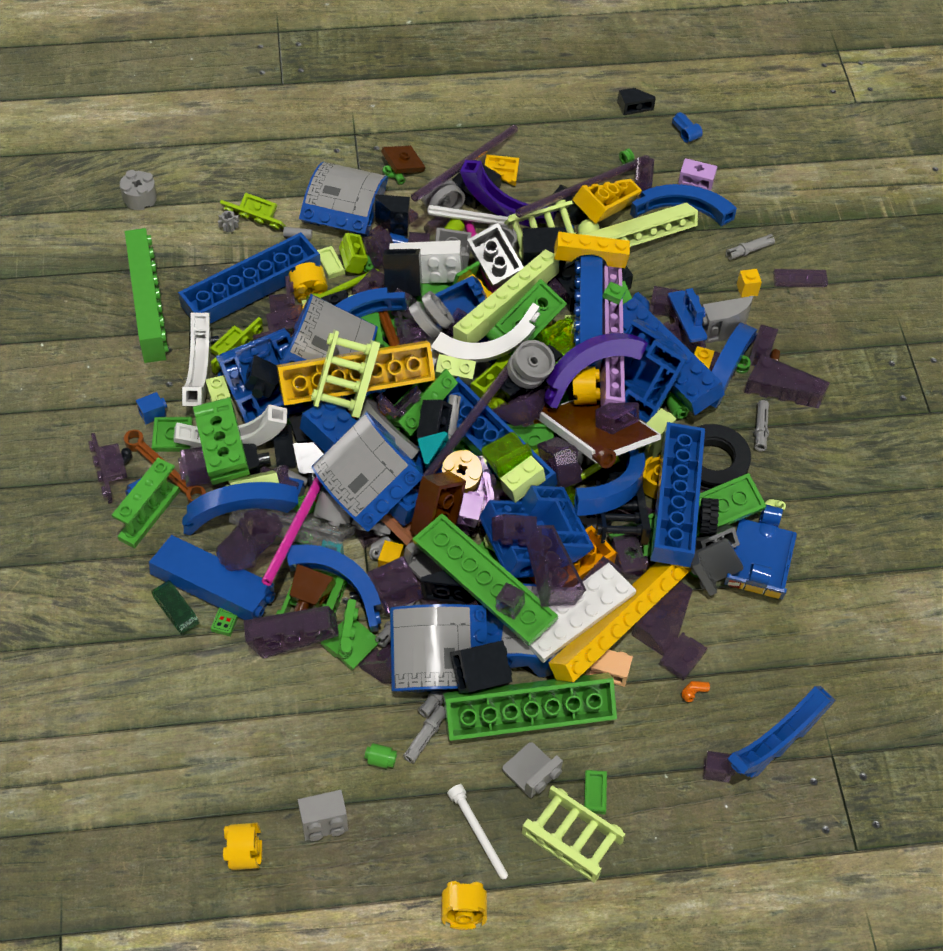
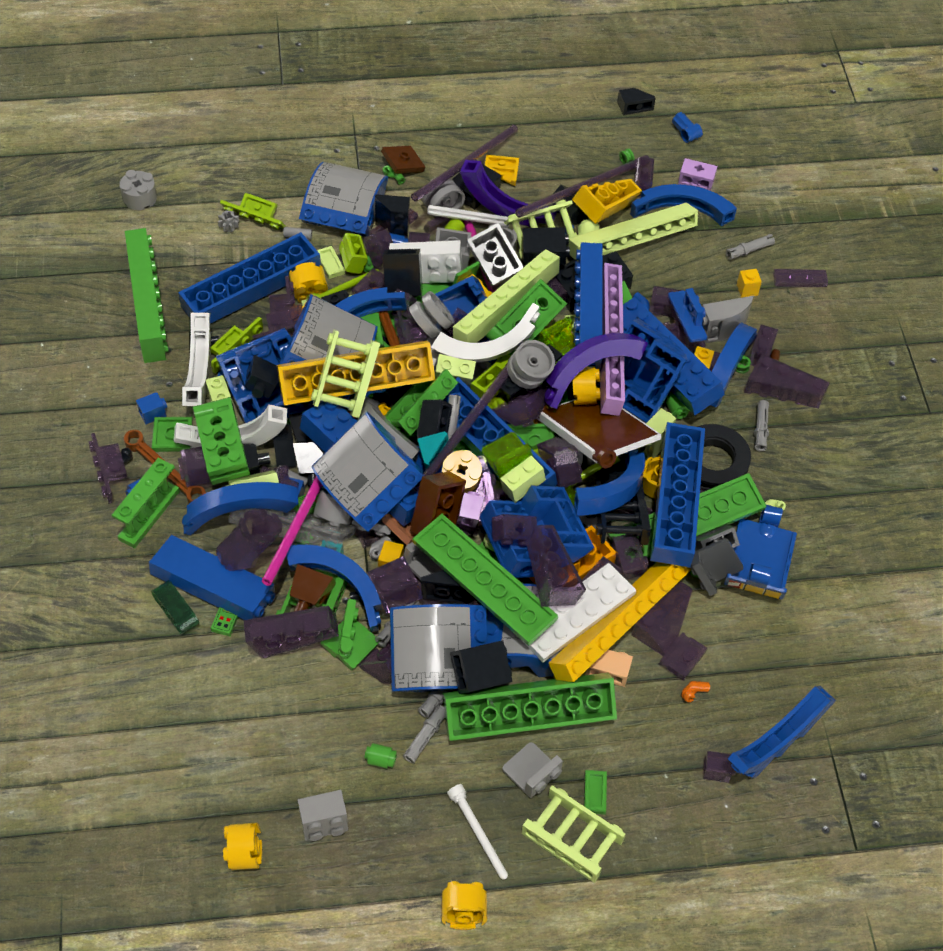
clear purple bracket [376,385,422,419] -> none
brick [496,582,525,619] -> none
yellow arch [554,232,630,268] -> none
clear purple slope [595,402,639,435] -> none
bright green plate [602,281,627,305] -> none
black tyre [699,498,719,535] -> none

